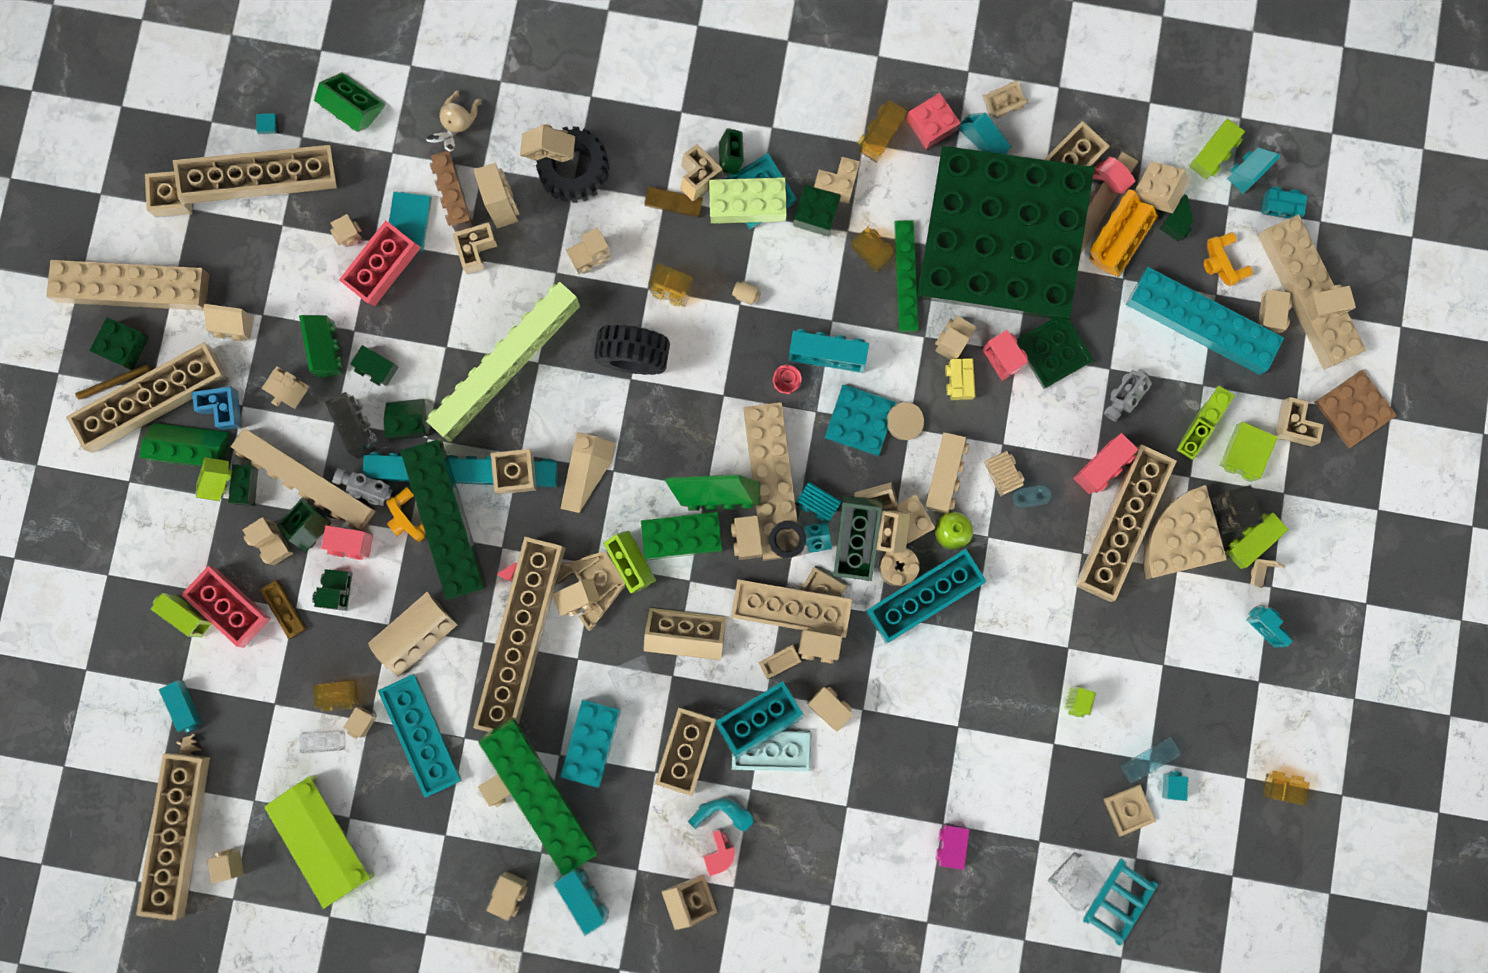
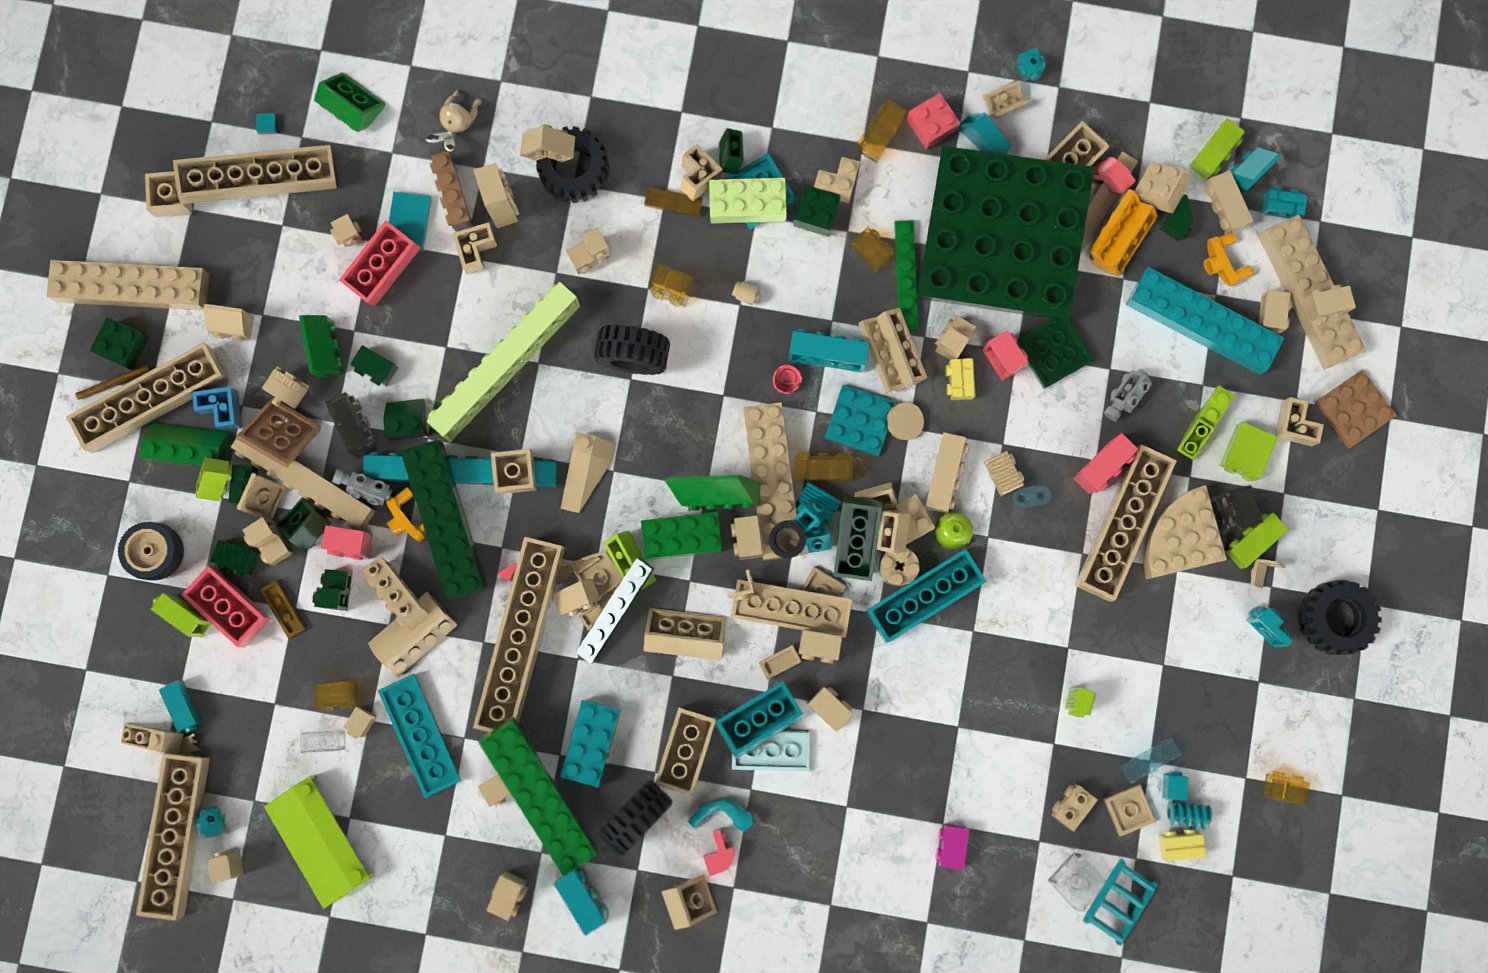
none -> wheel [117,522,184,581]
none -> tan slope [121,724,183,753]
none -> teal brick [196,807,226,838]
none -> dark green brick [210,539,259,577]
none -> tan tile [236,473,286,520]
none -> medium nougat plate [237,398,321,468]
none -> tan brick [363,556,429,630]
none -> plate [576,557,654,664]
none -> black tyre [598,780,673,856]
none -> tan bracket [727,570,755,601]
none -> teal brick [793,498,825,532]
none -> clear yellow brick [794,453,853,482]
none -> tan brick [858,308,927,393]
none -> teal brick [1016,48,1046,81]
none -> tan brick [1051,784,1098,831]
none -> light yellow brick [1159,829,1206,862]
none -> teal piece [1167,801,1212,830]
none -> tan brick [1204,170,1253,234]
none -> black tyre [1299,580,1382,655]

